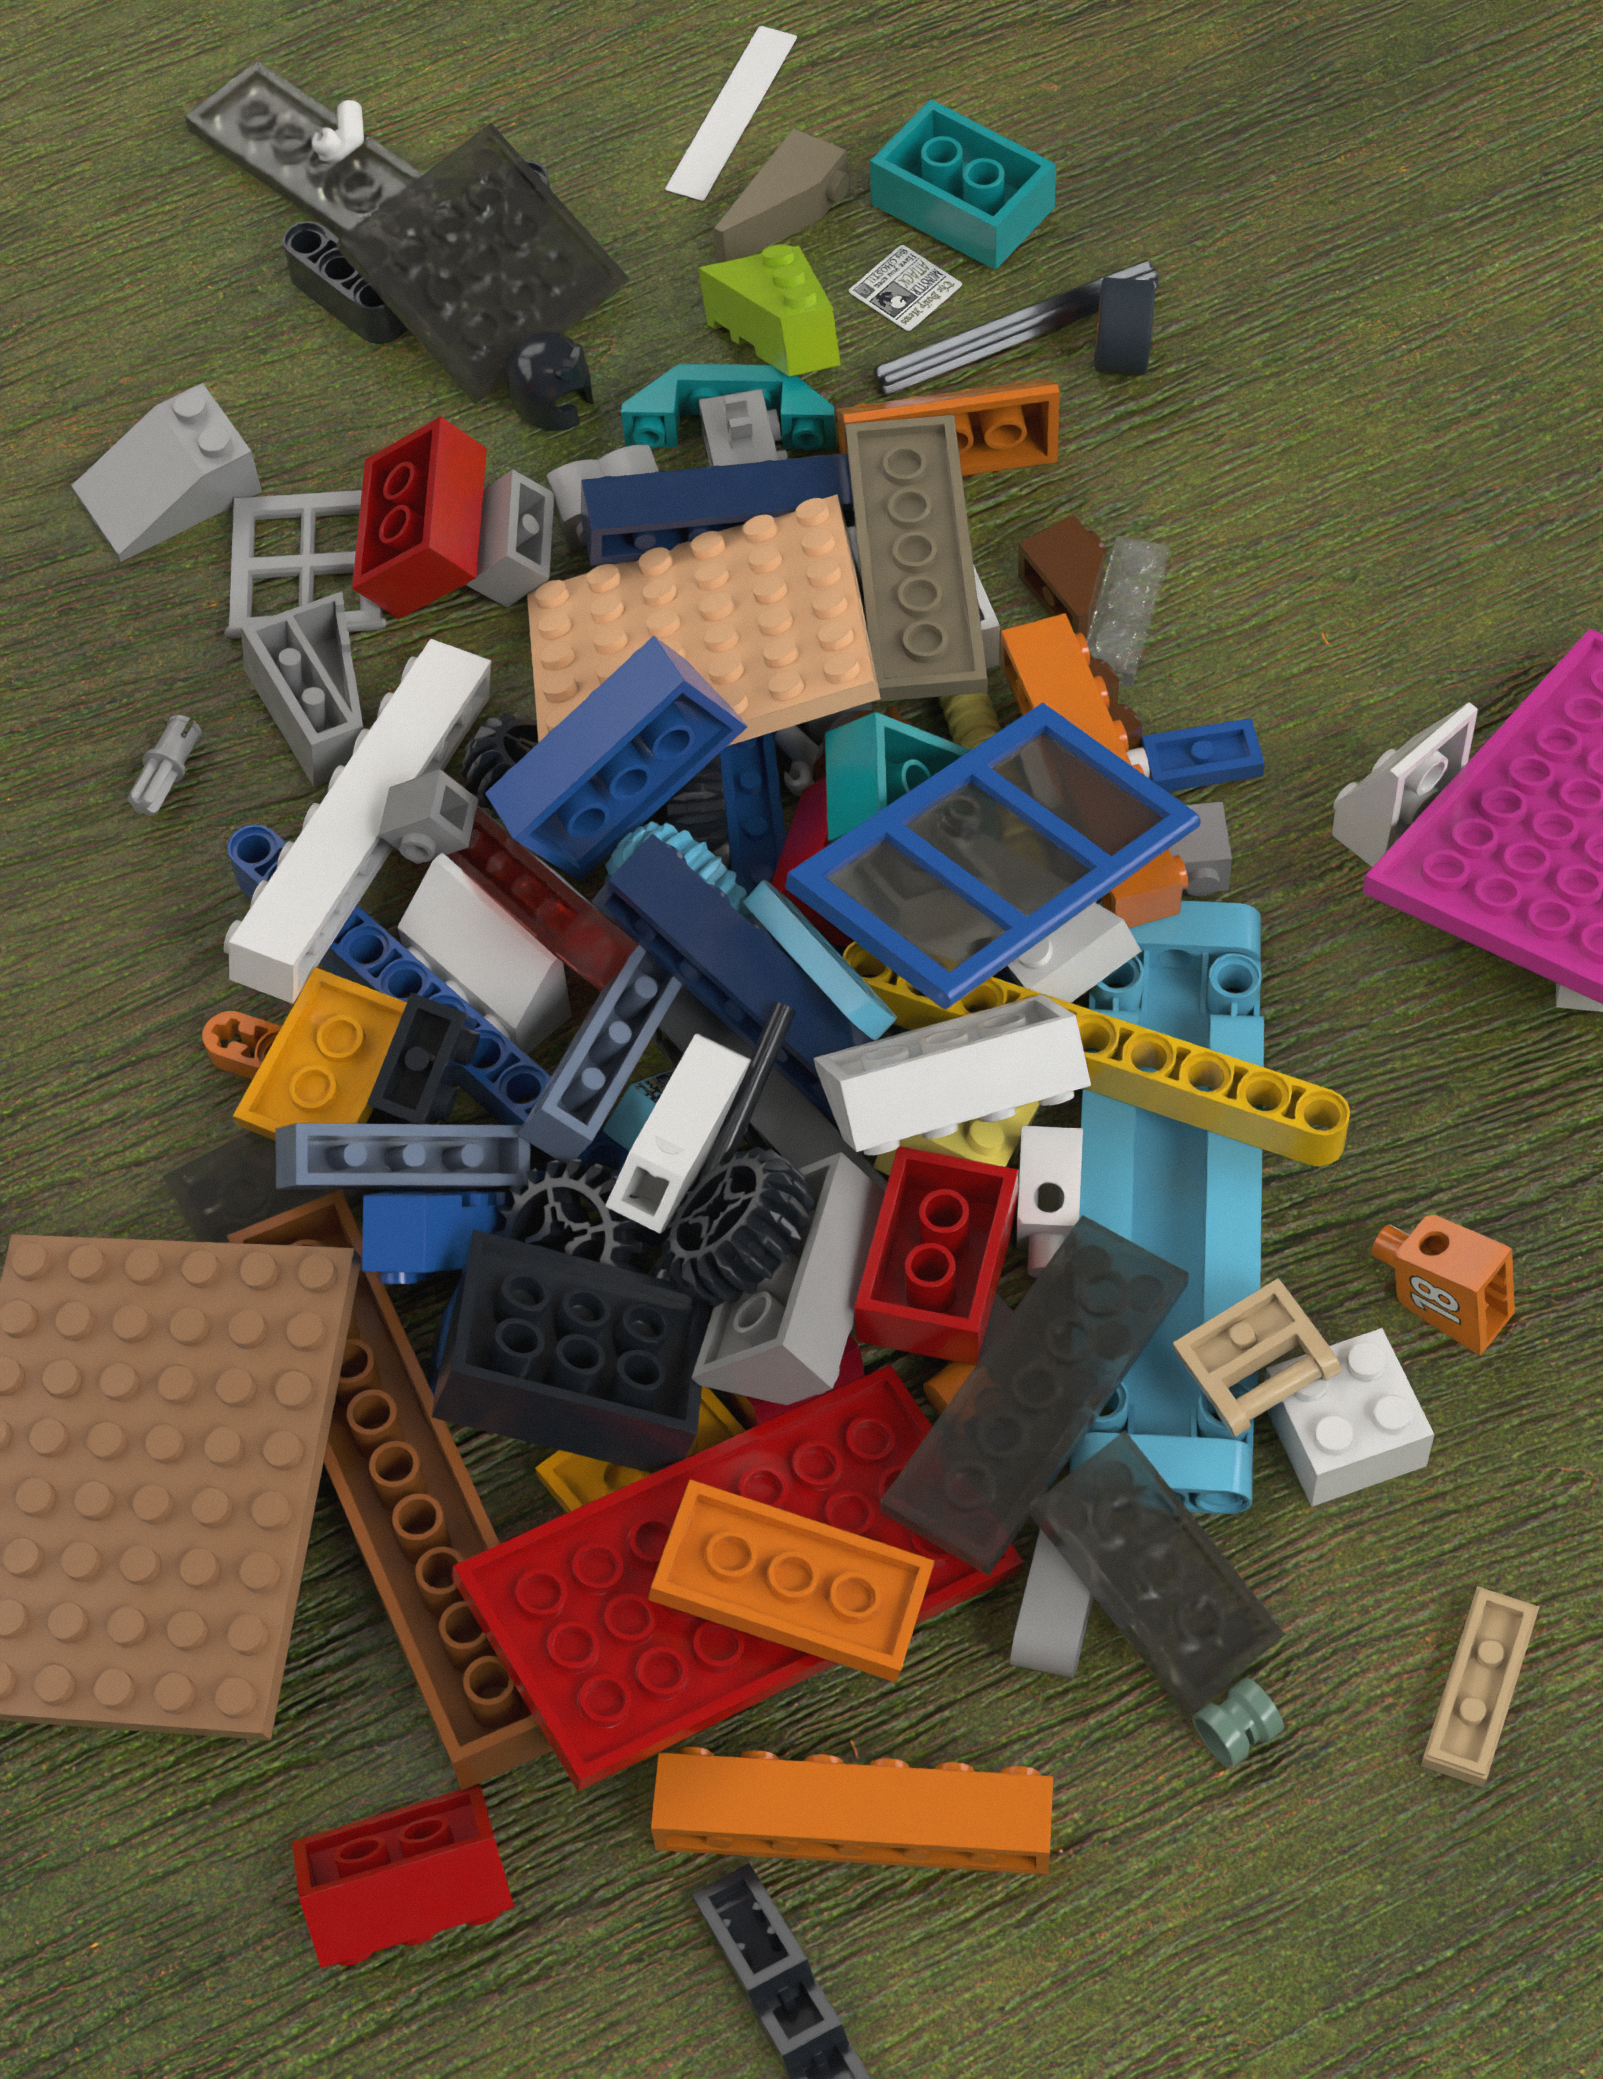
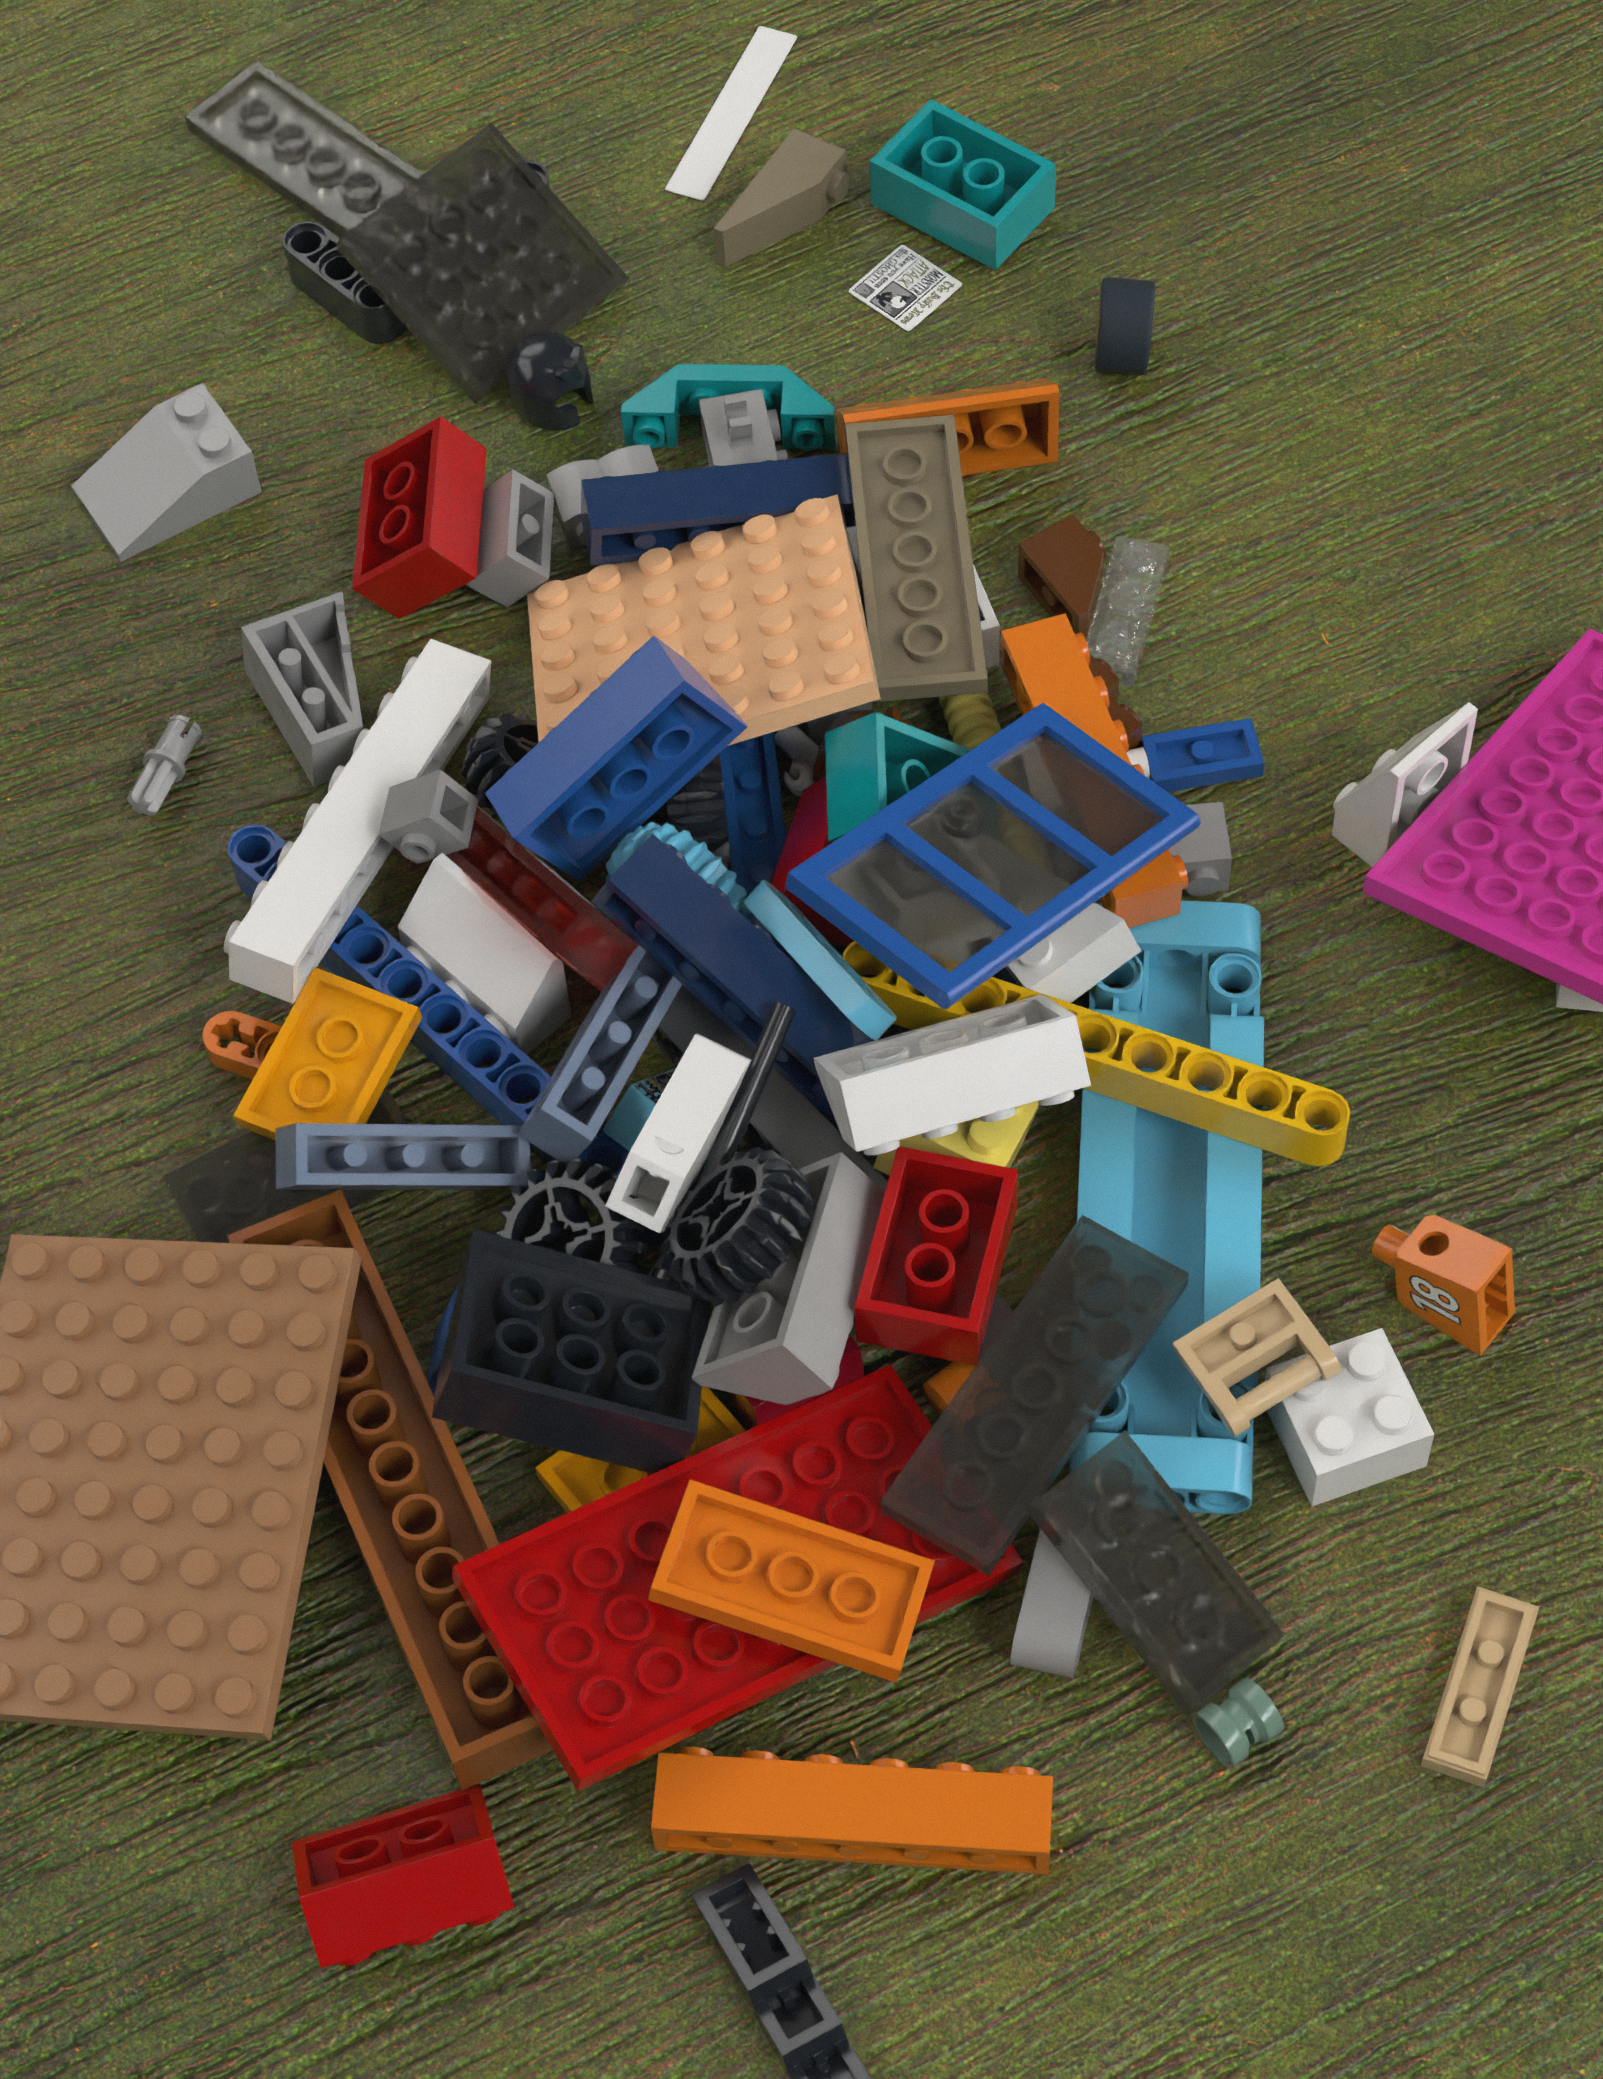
light grey window [224,490,387,639] -> none
white arm [312,100,364,163] -> none
blue wedge [362,1190,513,1284] -> none
black brick [367,992,480,1125] -> none
lime wedge [698,244,841,377] -> none
axle [874,260,1159,395] -> none
white torso [1016,1126,1083,1279] -> none

